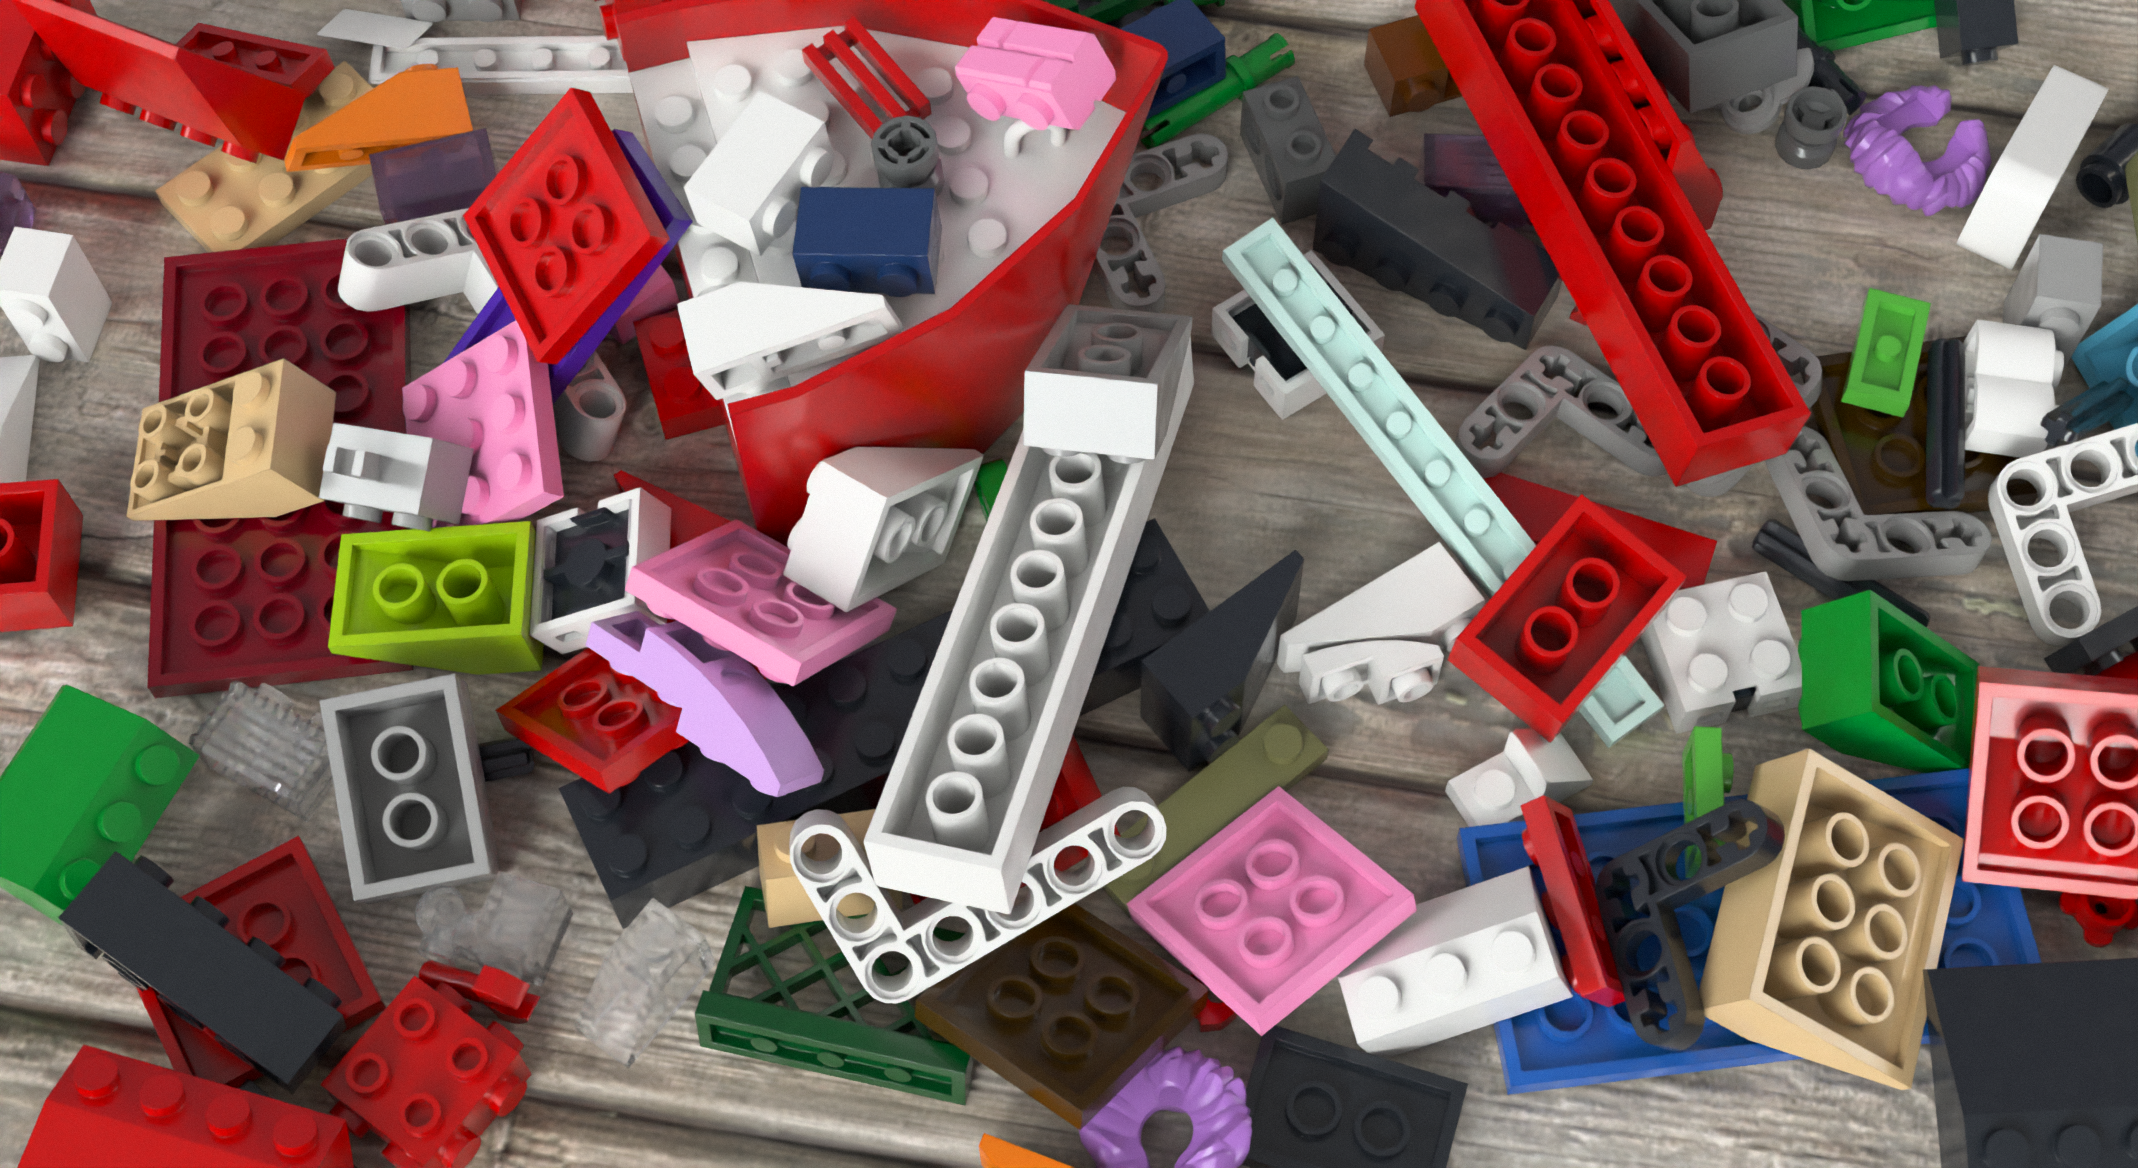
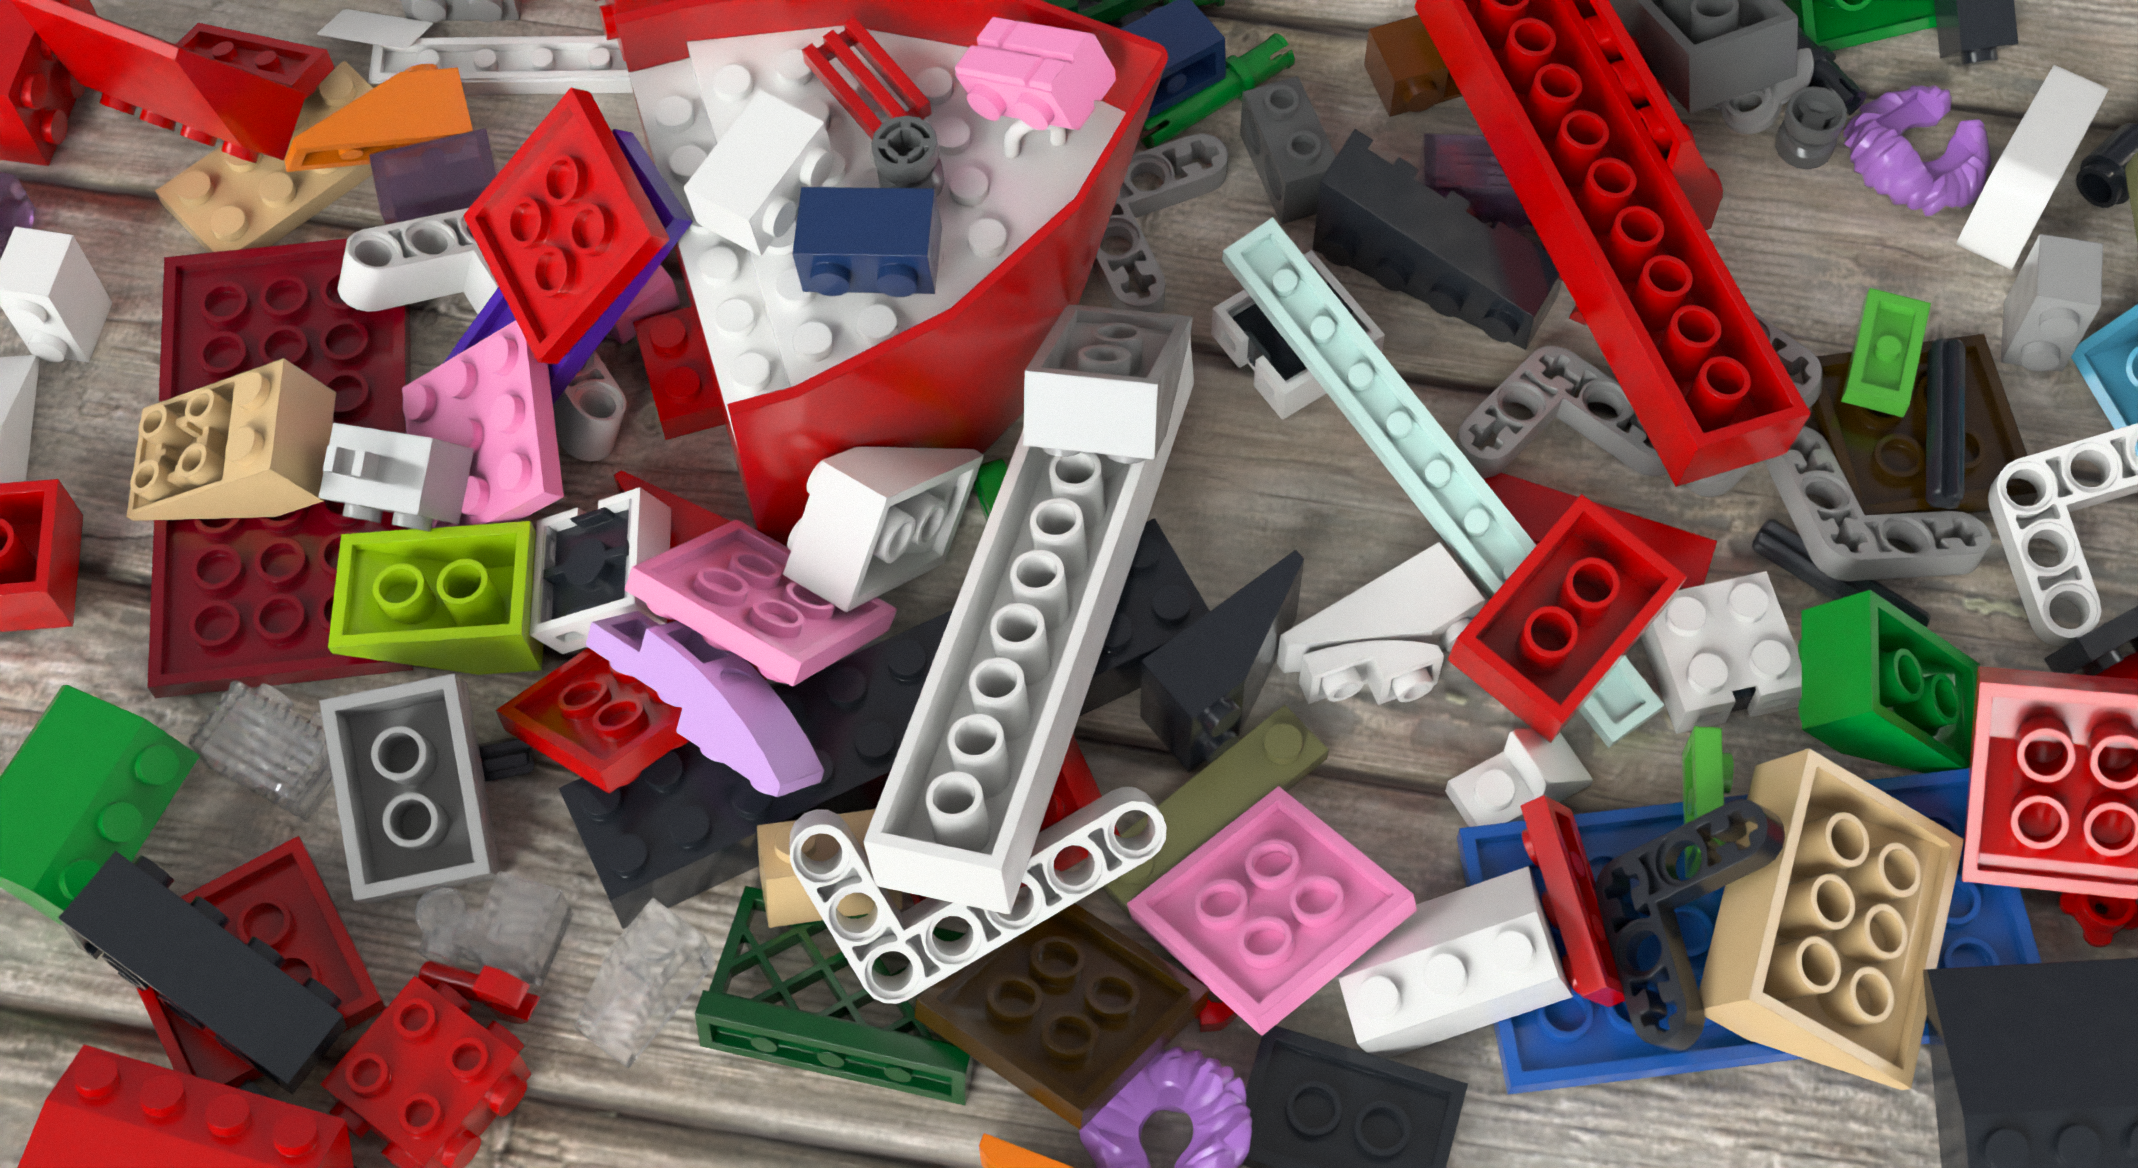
white slope [677,282,904,400] -> none
white brick [1963,319,2064,458] -> none
black axle [2040,377,2134,447] -> none

